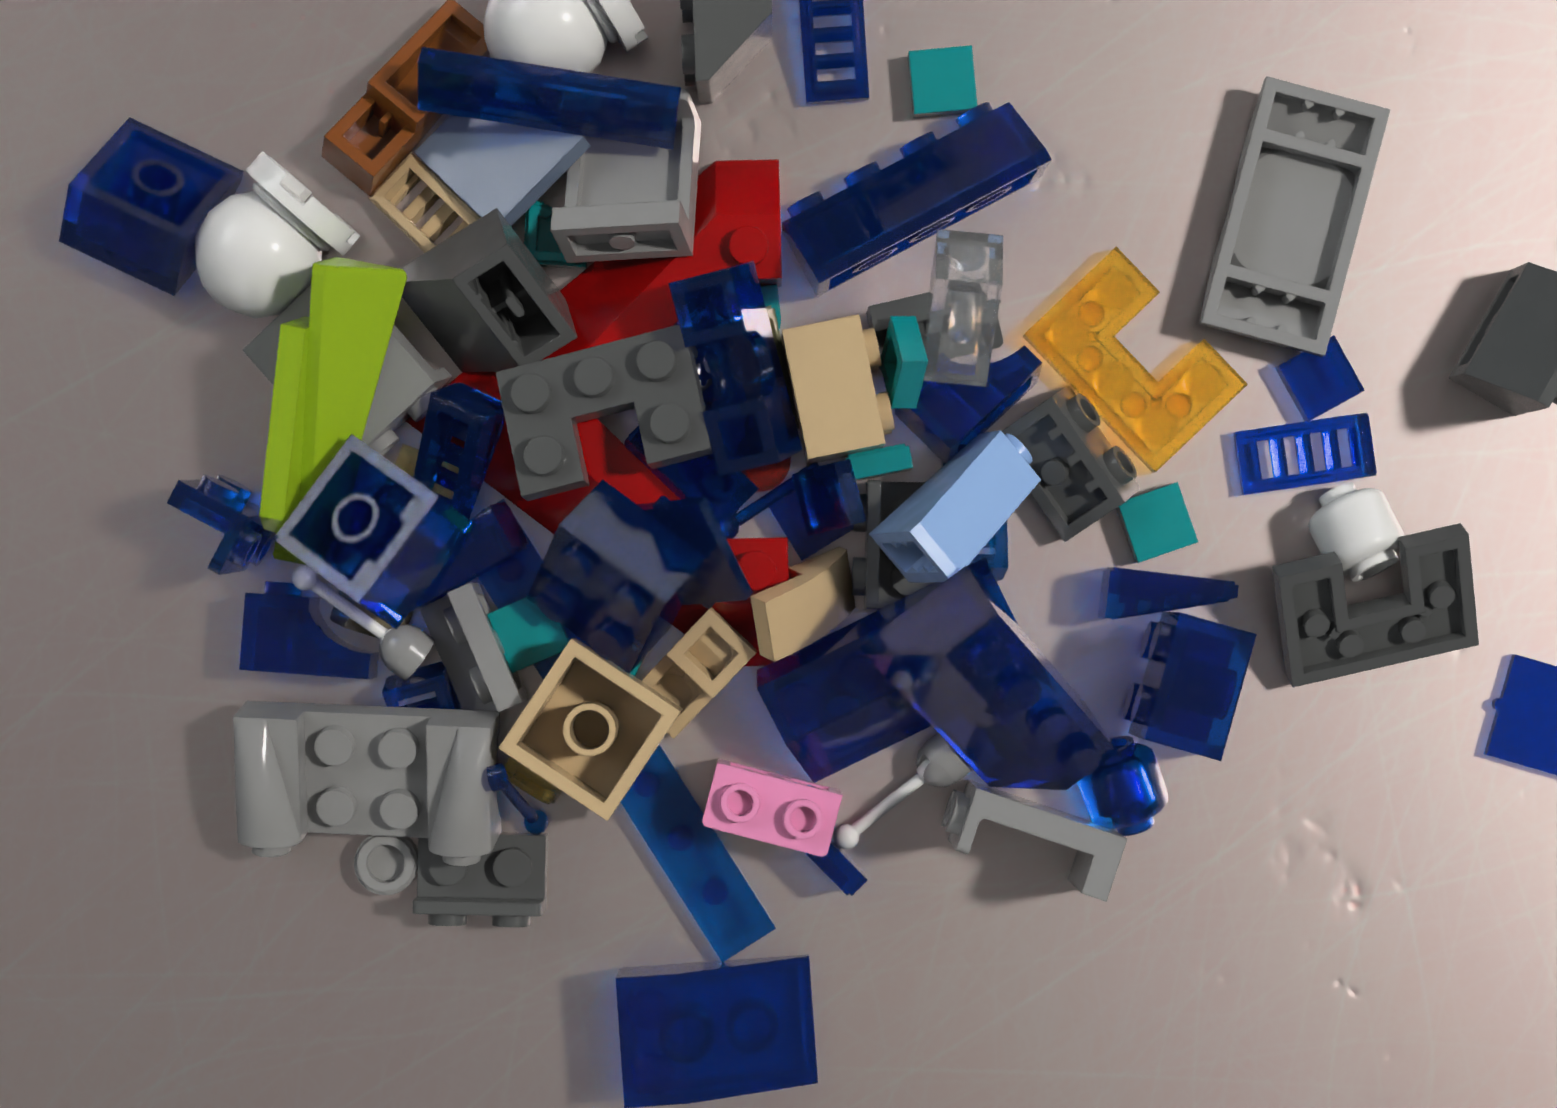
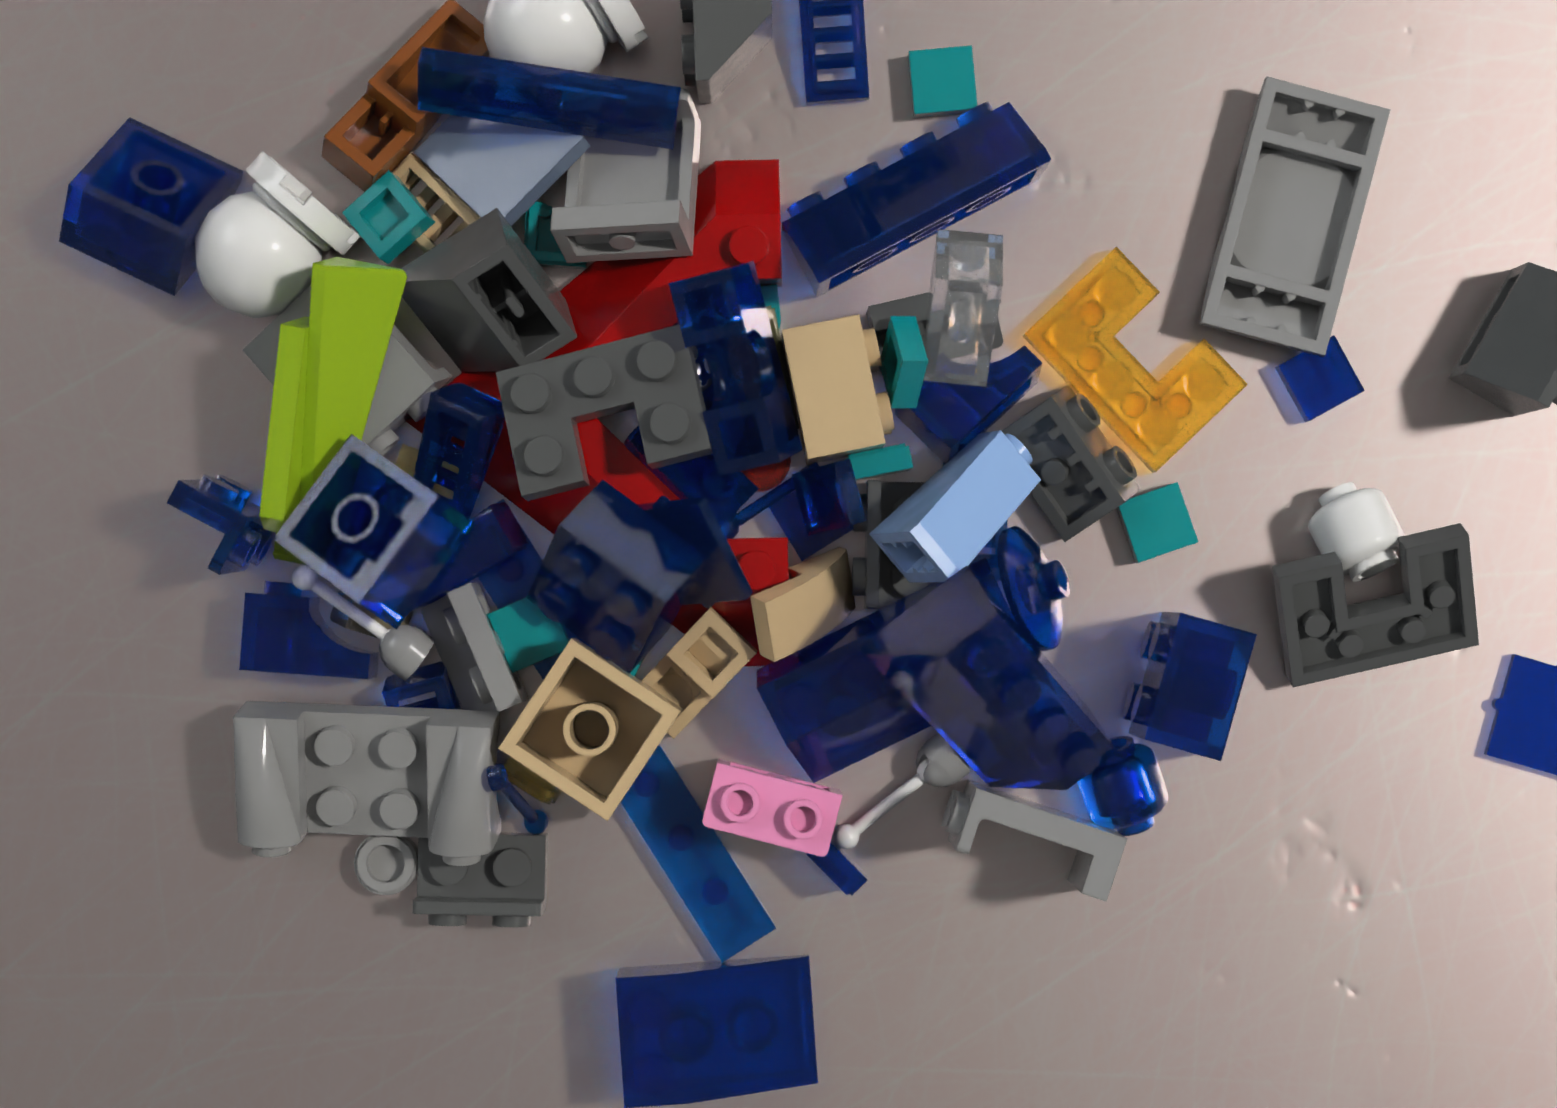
clear blue slope [1098,567,1239,620] -> none
clear blue slope [1233,413,1377,495] -> none
none -> teal tile [342,170,435,264]
none -> clear blue dish [997,526,1070,651]

